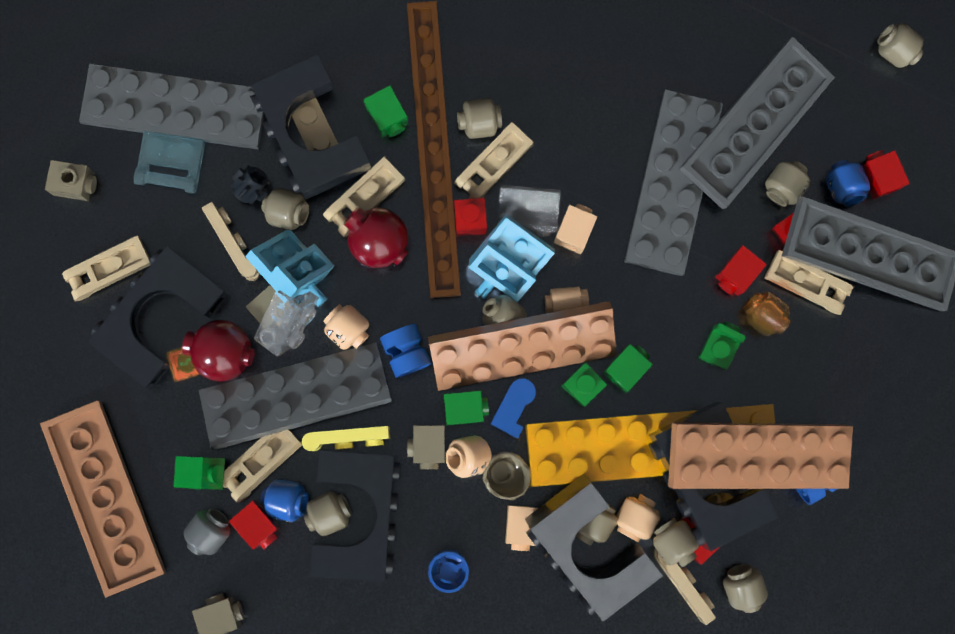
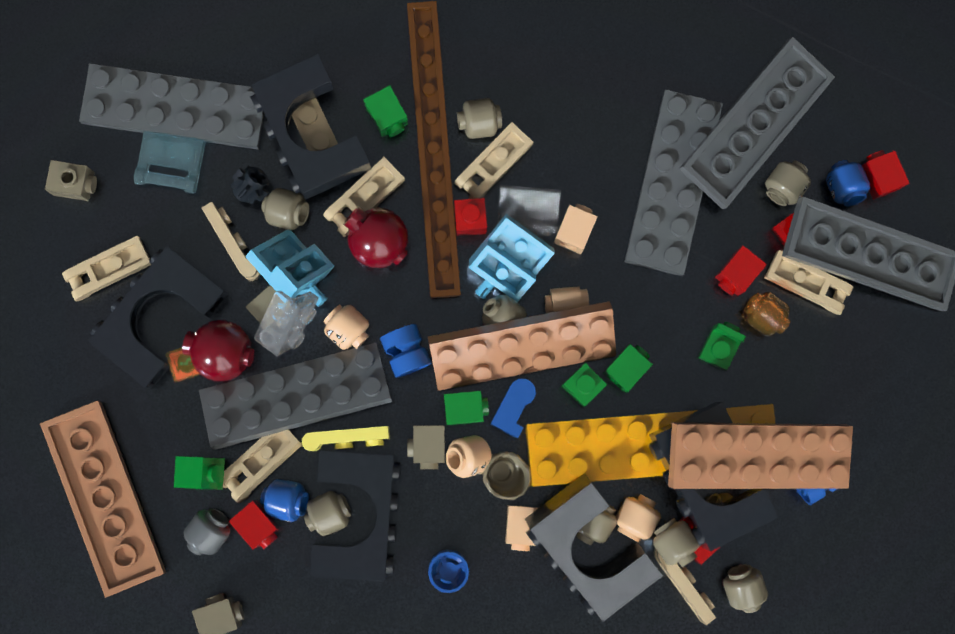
dark tan head [877,23,924,68] -> none

